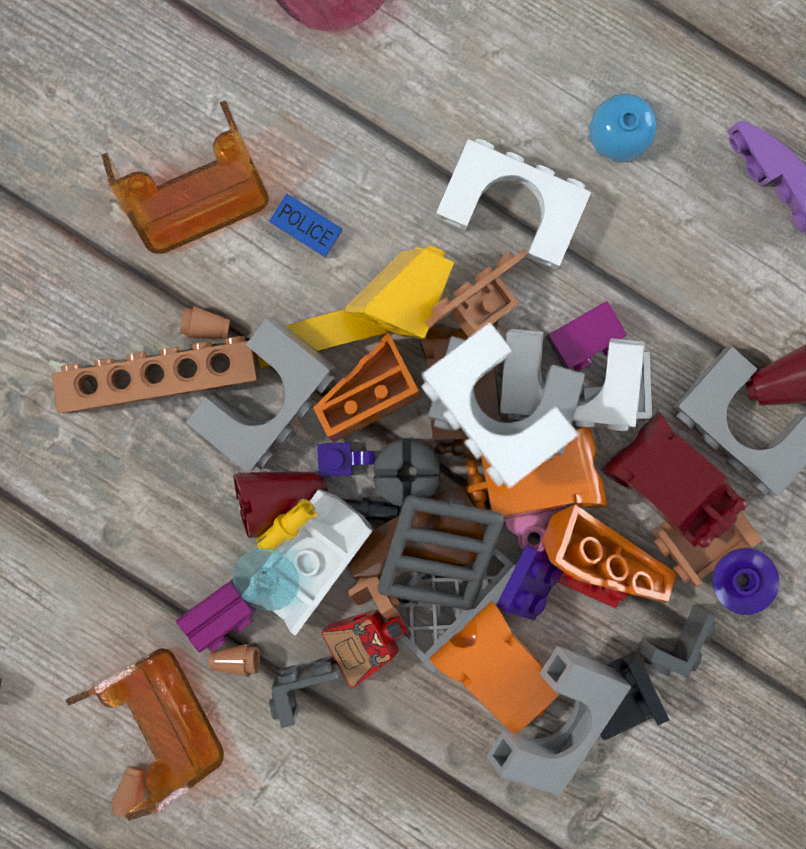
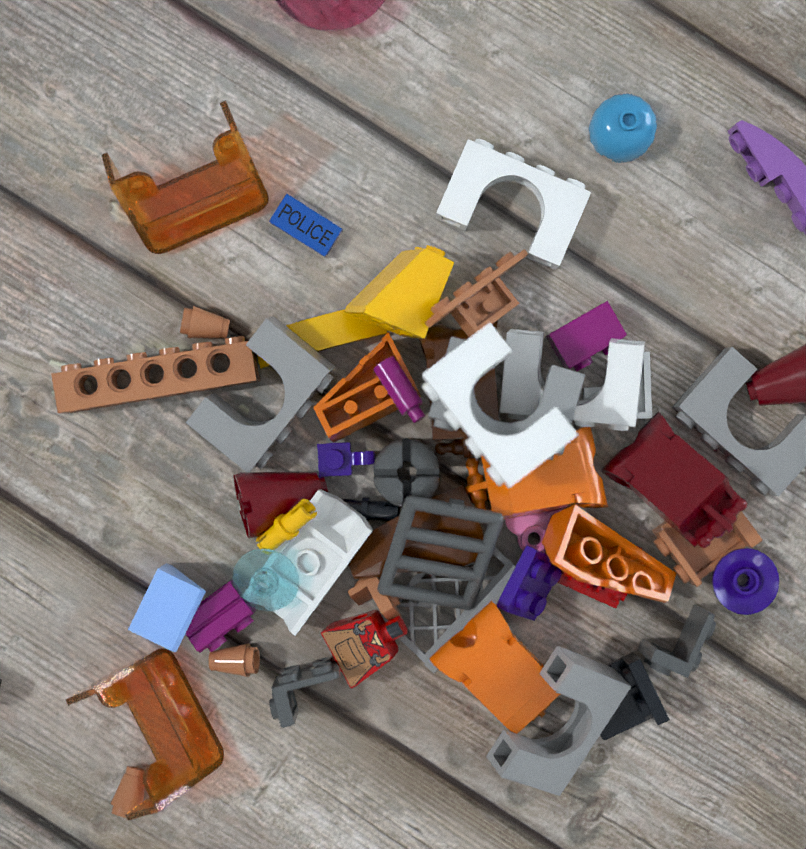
none -> light blue slope [128,563,206,652]
none -> magenta cylinder [373,356,425,423]

